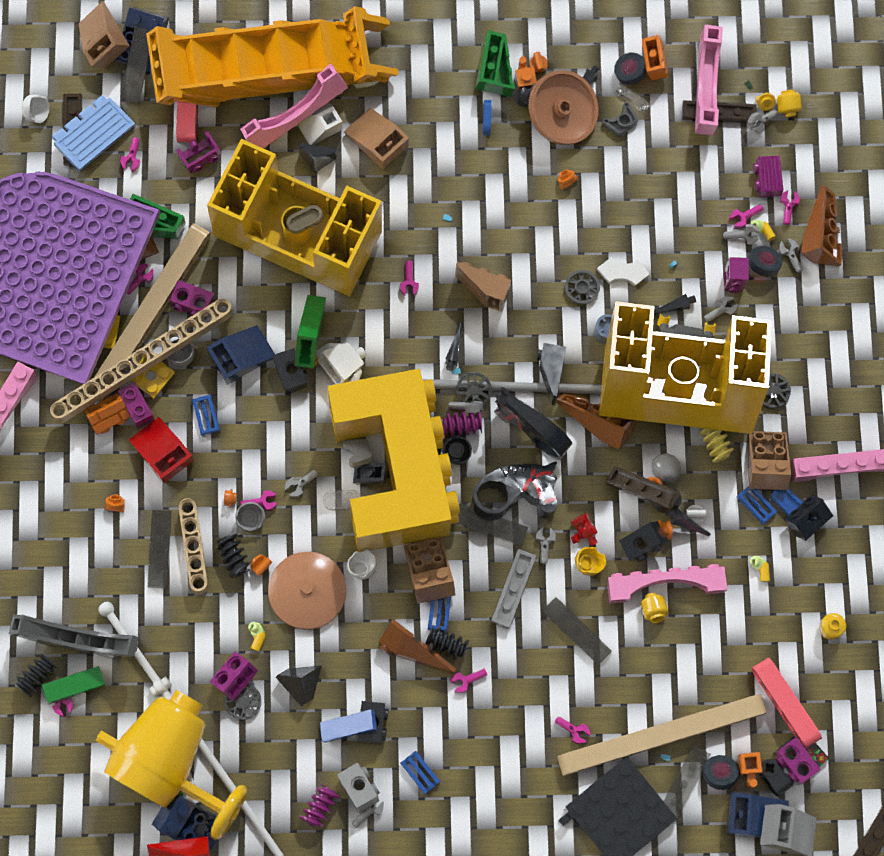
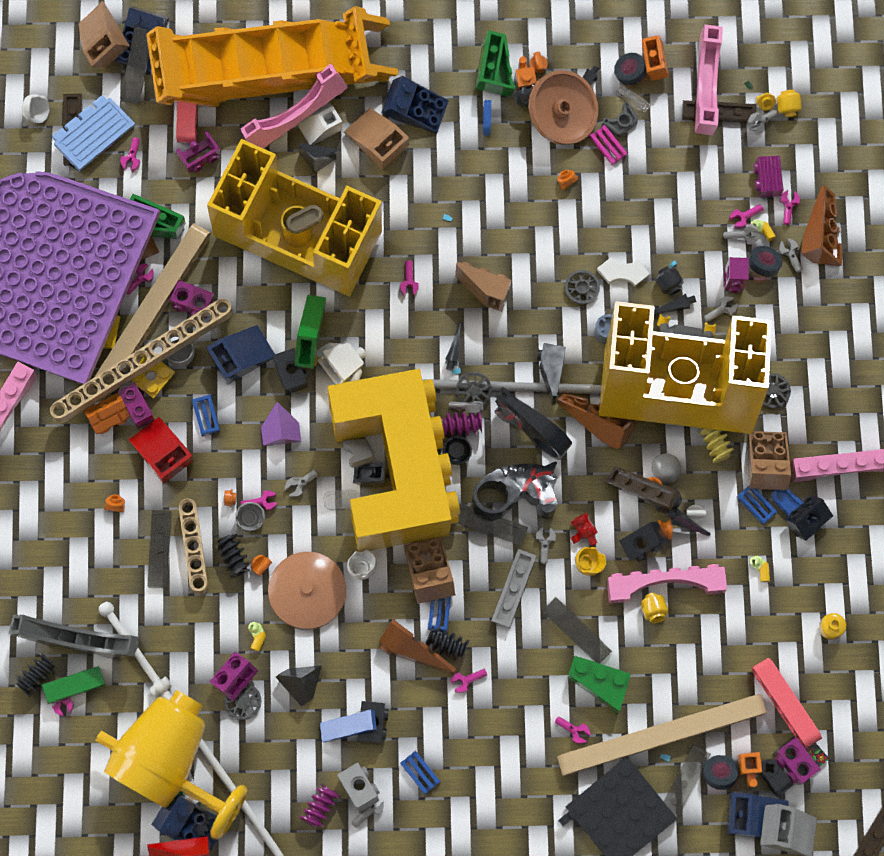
none -> medium lavender slope [261,402,301,447]
none -> dark blue slope [381,75,449,133]
none -> green wedge [567,656,631,714]
none -> dark pink tile [590,125,627,165]
none -> black head [656,266,684,296]

